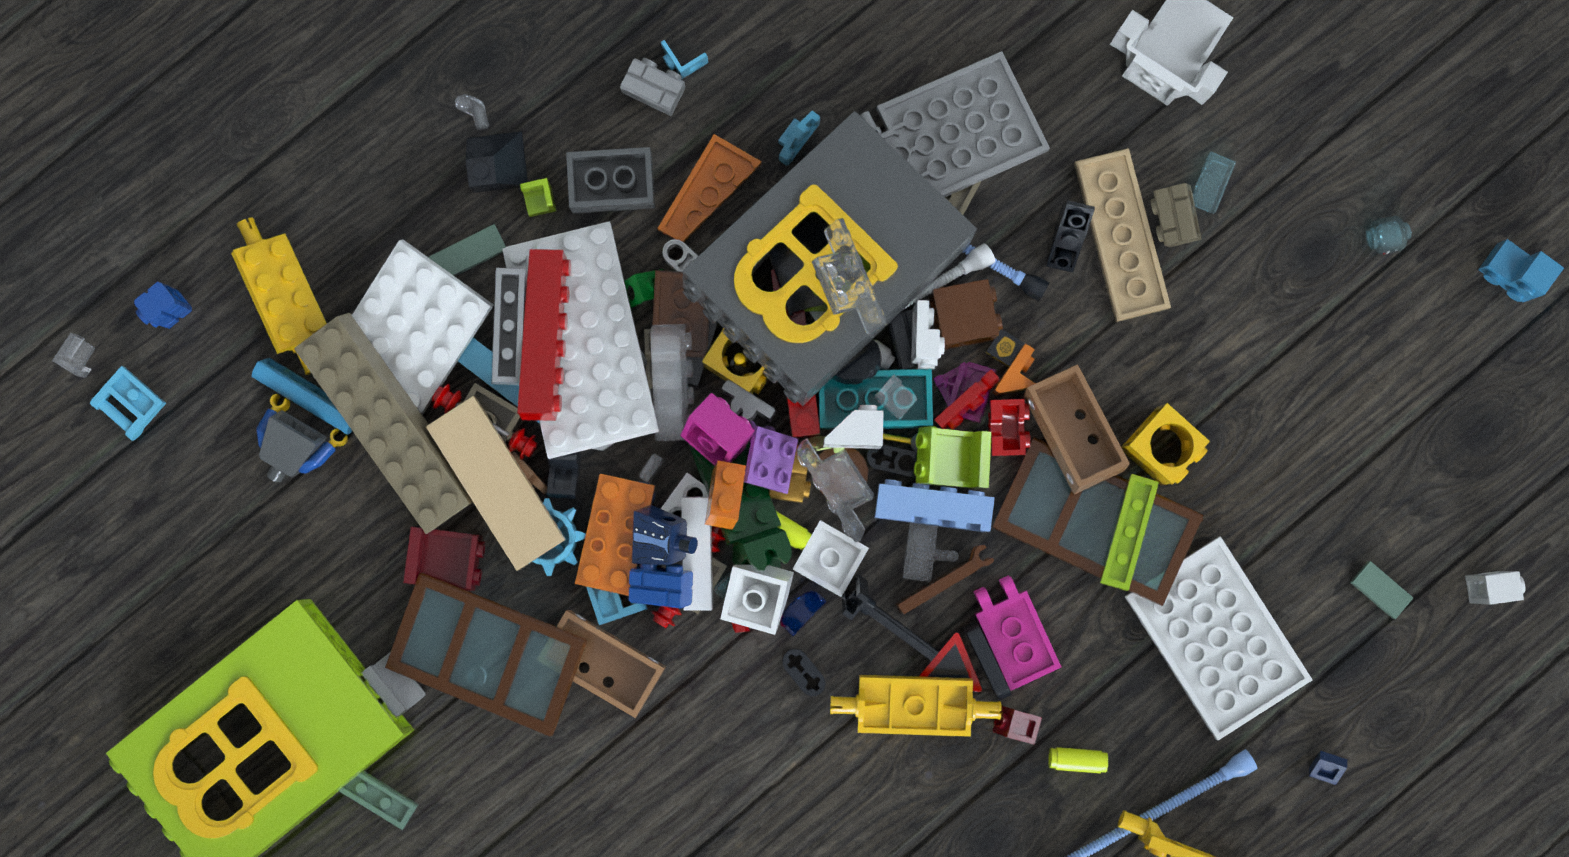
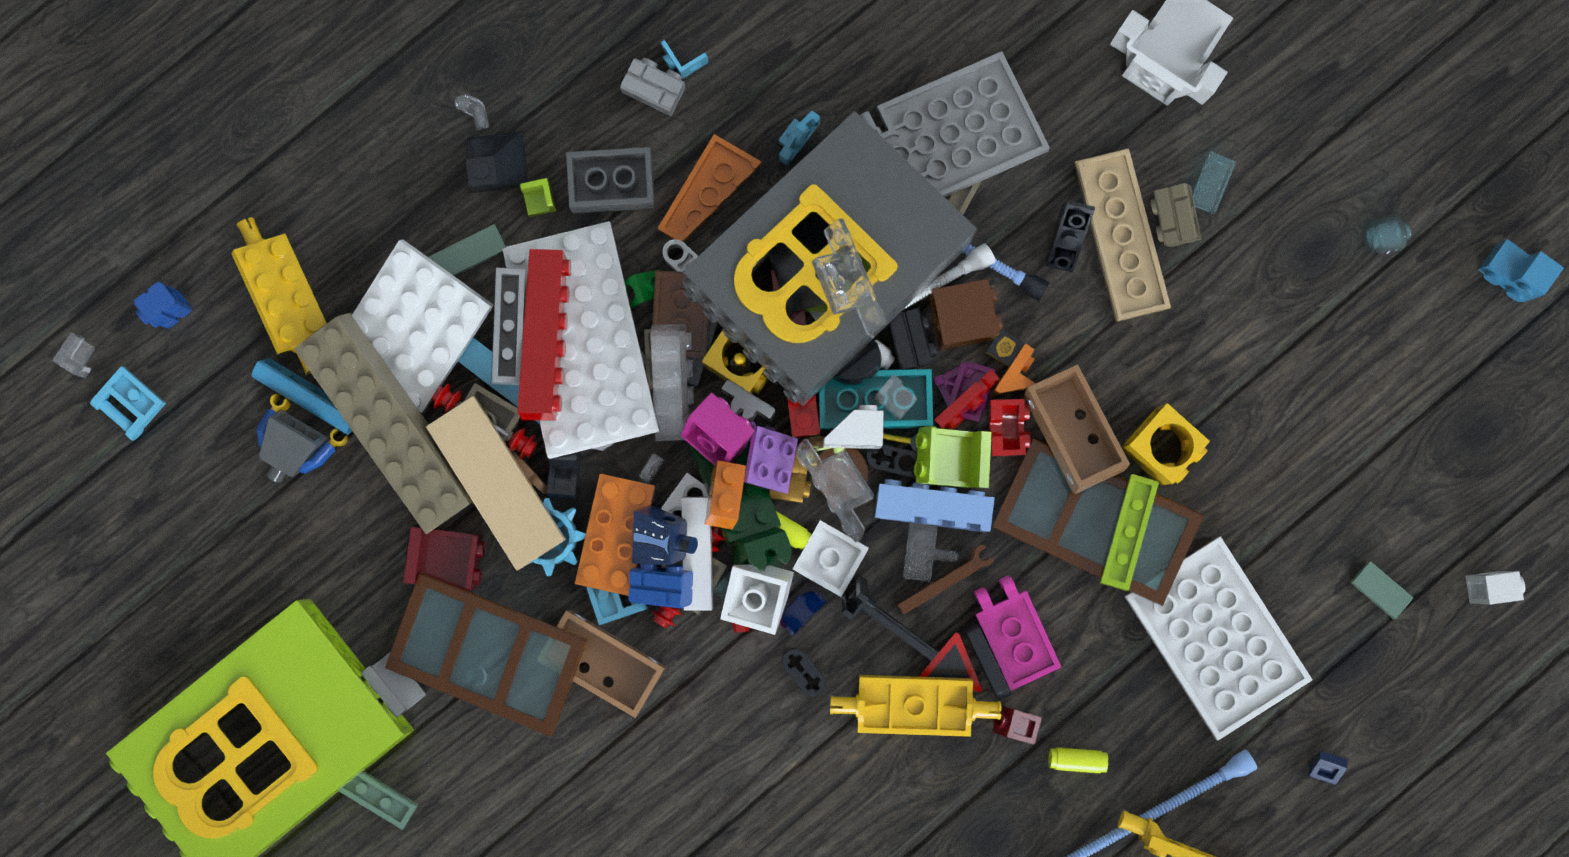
white plate [911,300,945,369] -> none

